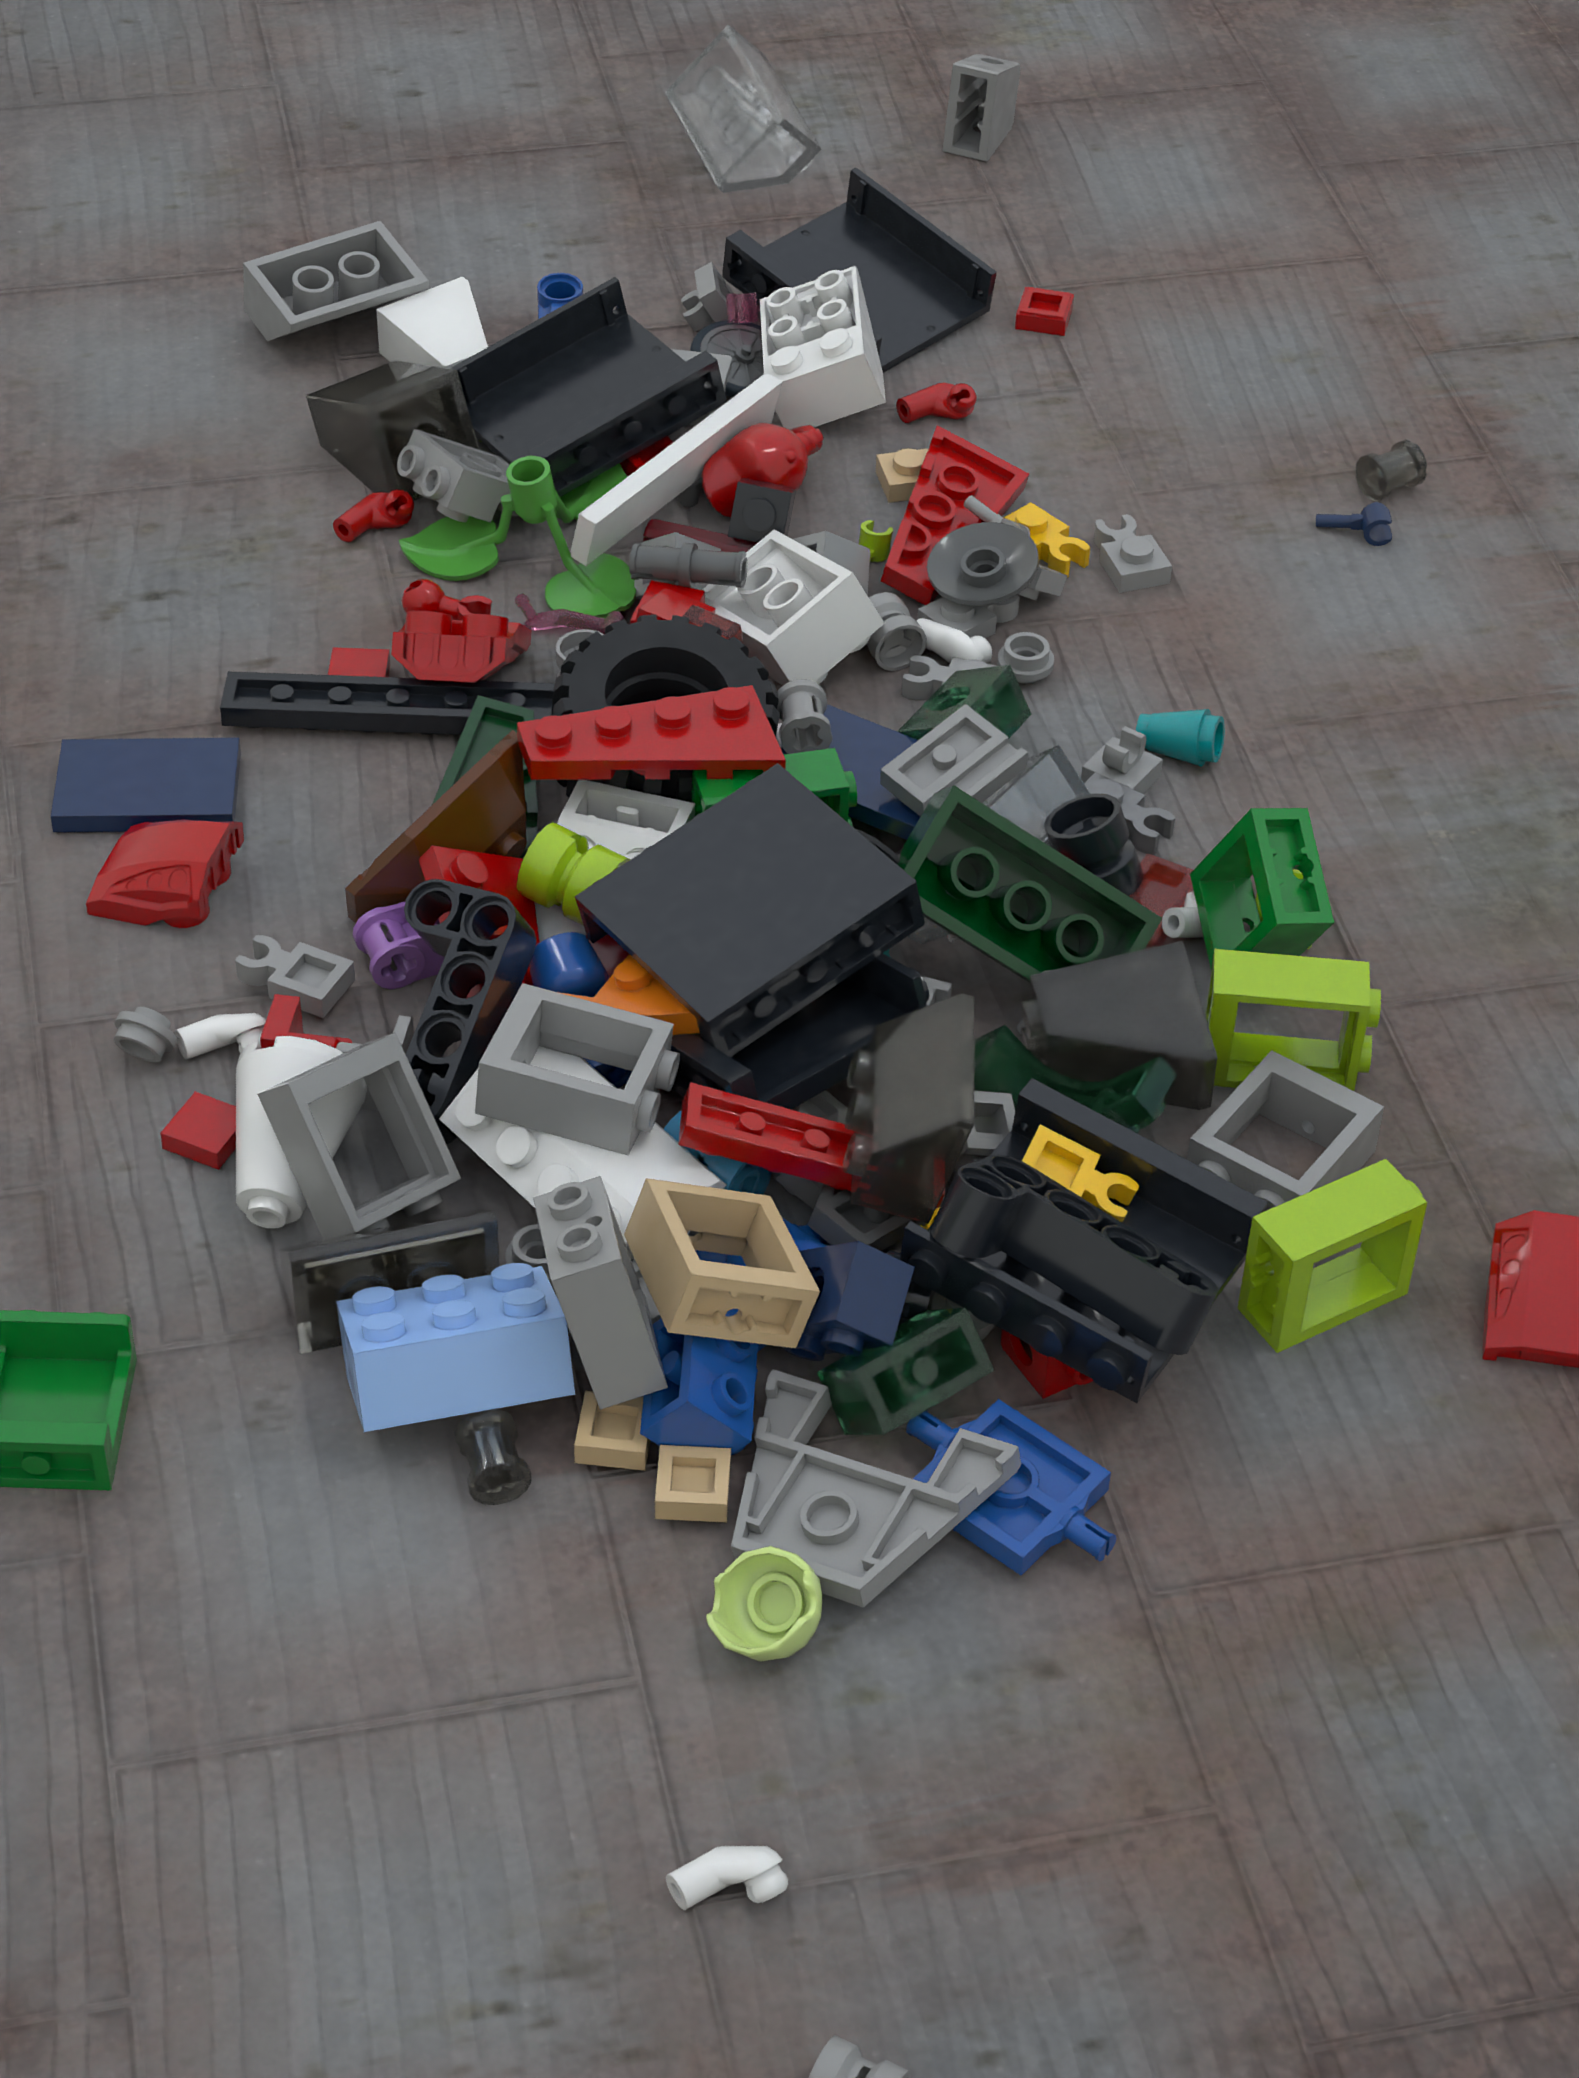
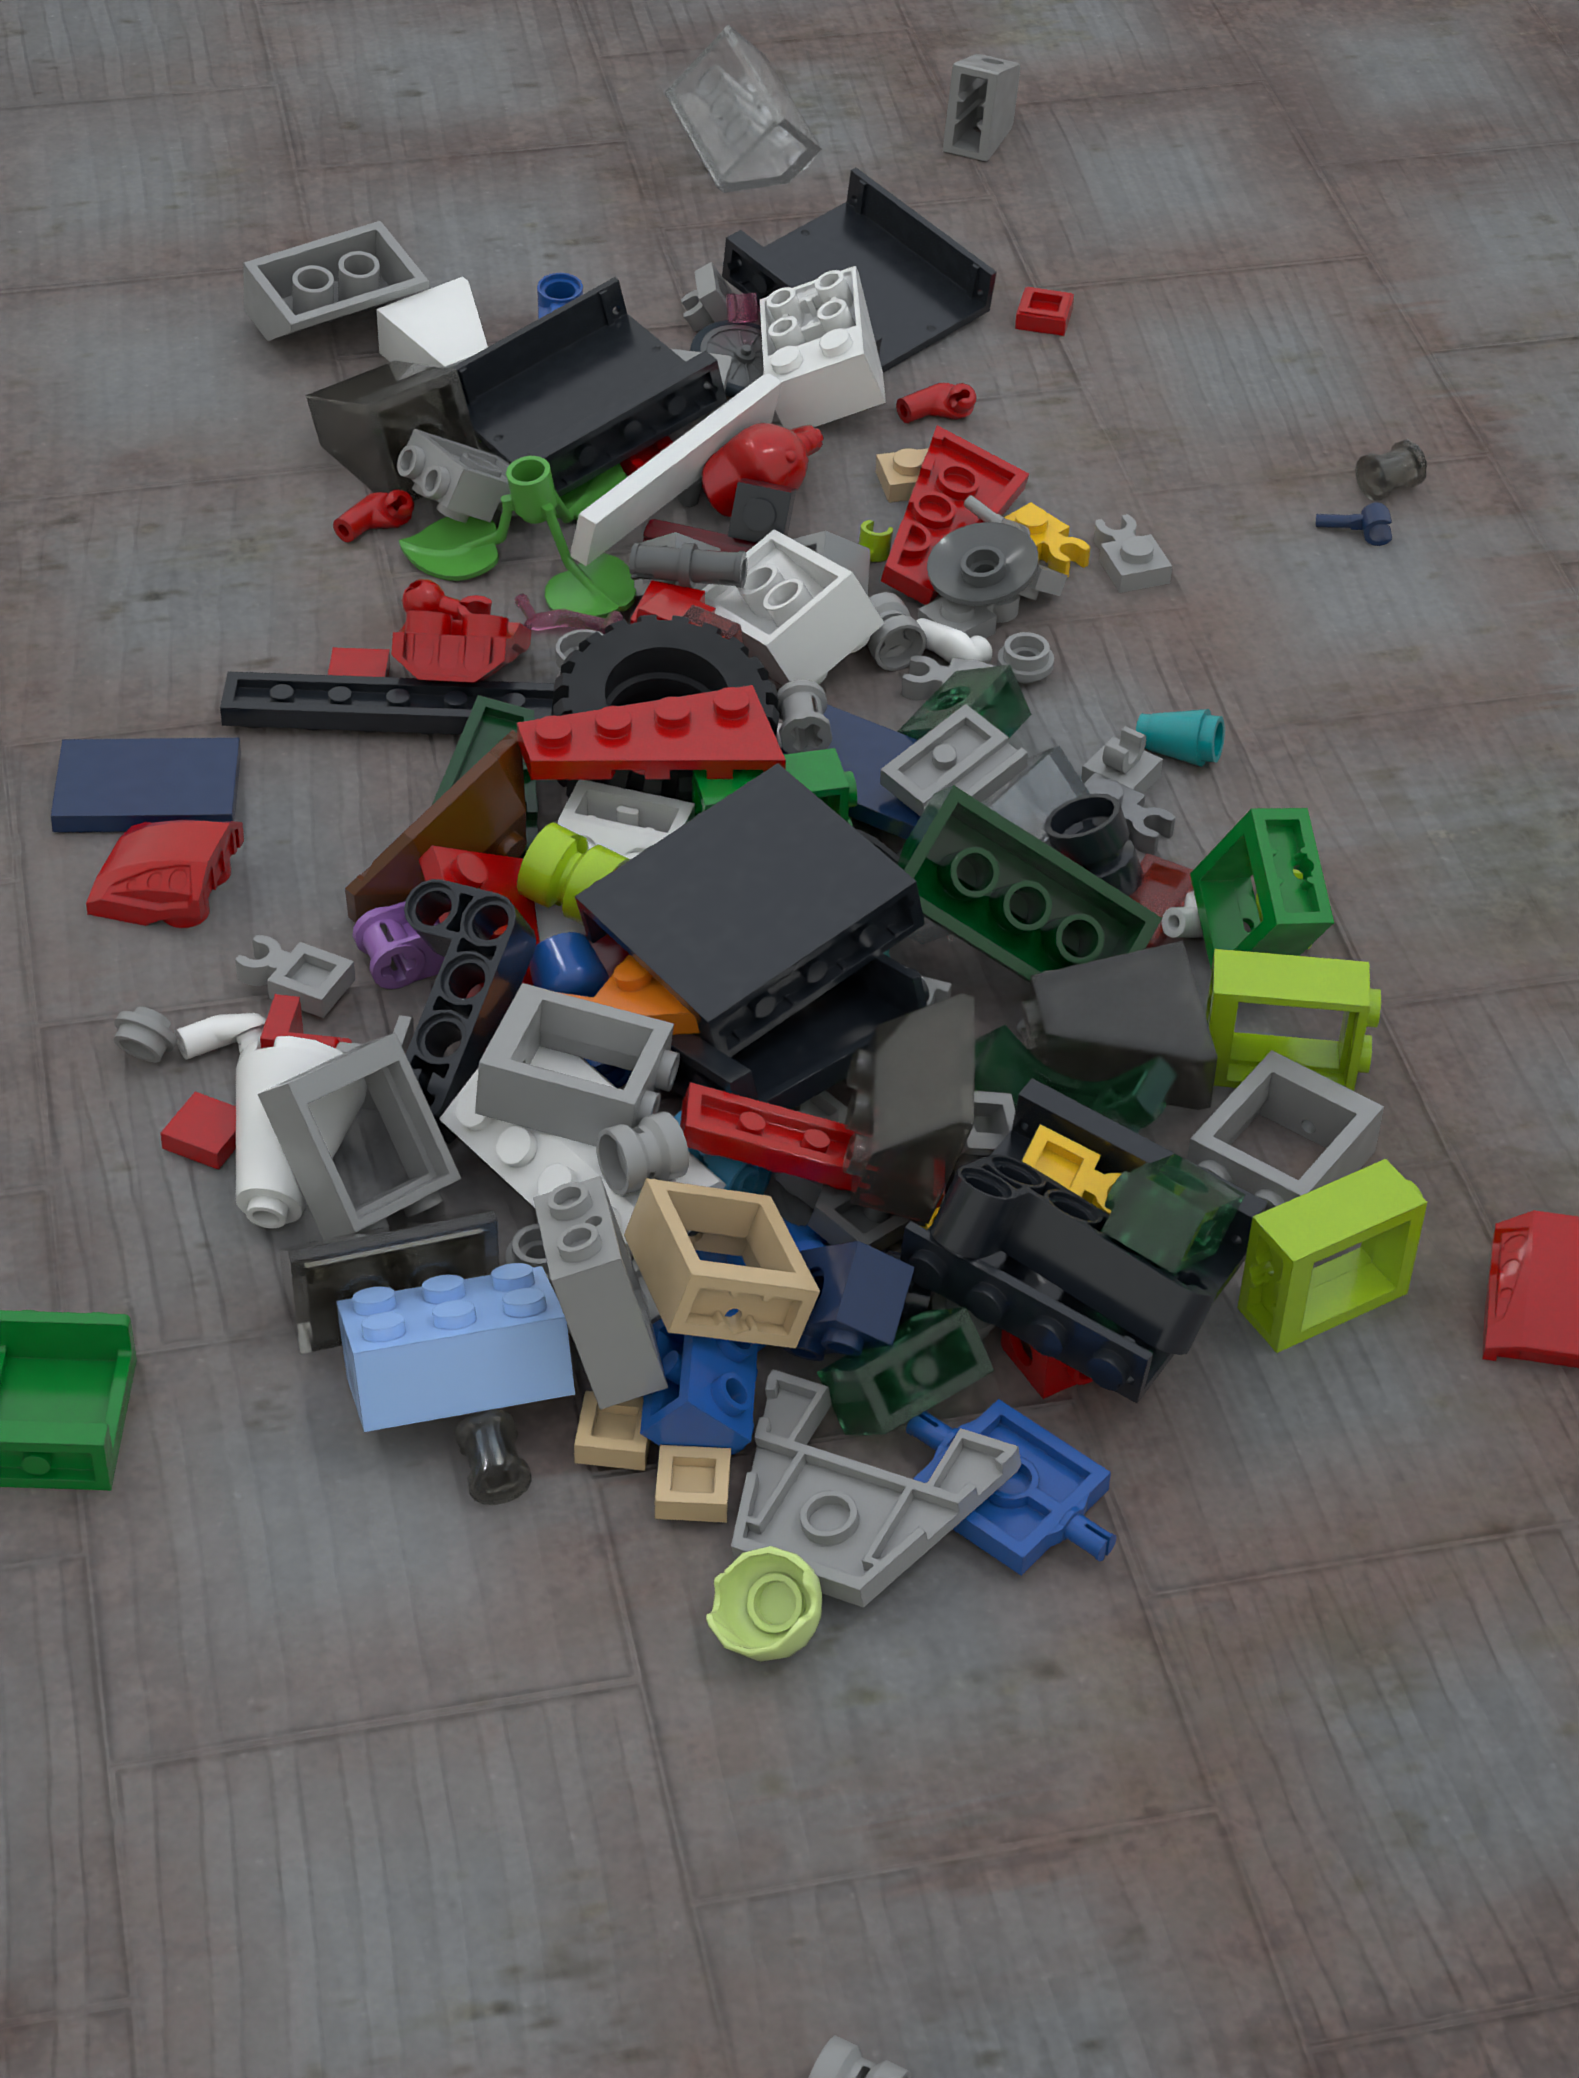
white arm [666,1846,788,1910] -> none
none -> light grey wheel [596,1111,689,1195]
none -> clear green brick [1102,1154,1246,1274]

